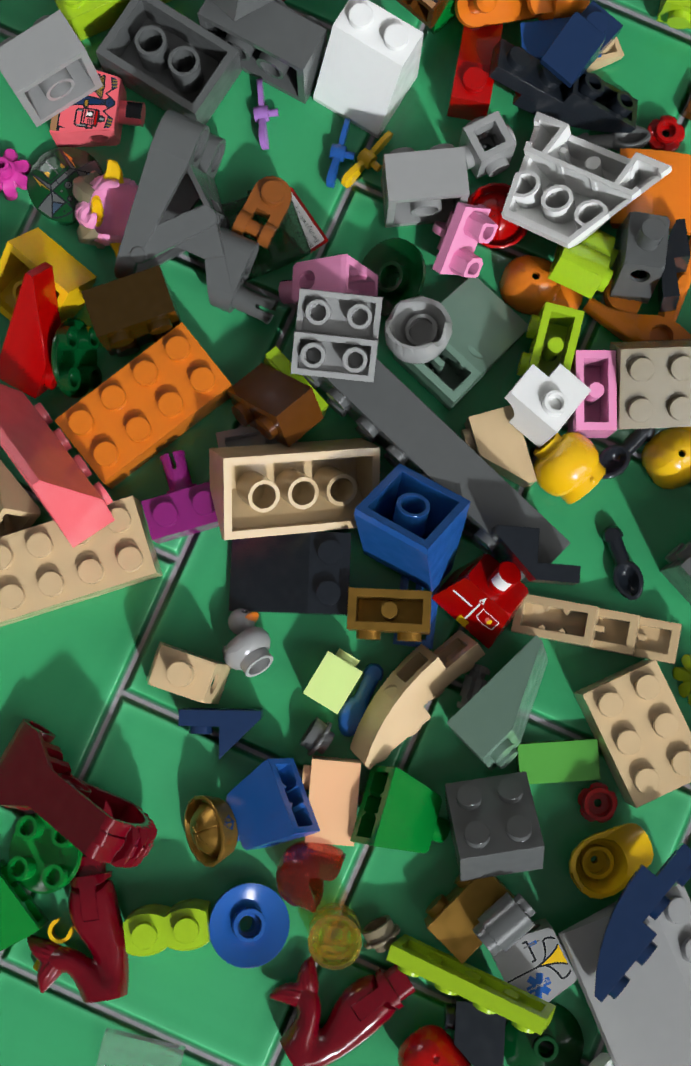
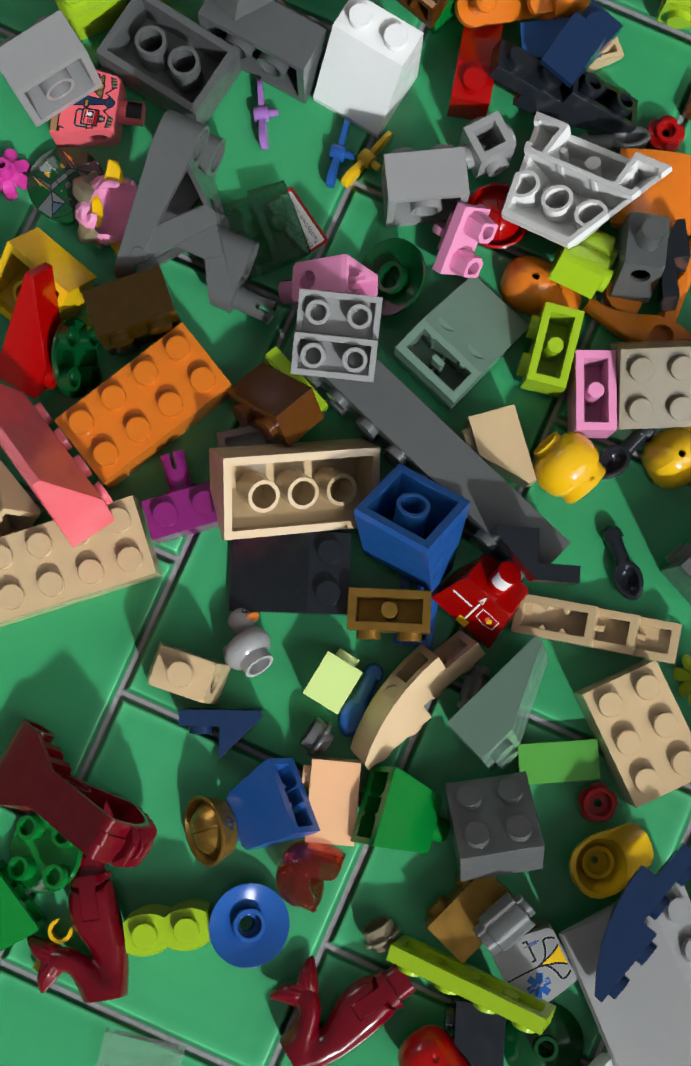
dark orange plate [231,176,292,249] -> none
clear yellow wheel [308,903,362,970] -> none
light grey hair [384,296,452,364] -> none
white brick [504,363,591,448] -> none

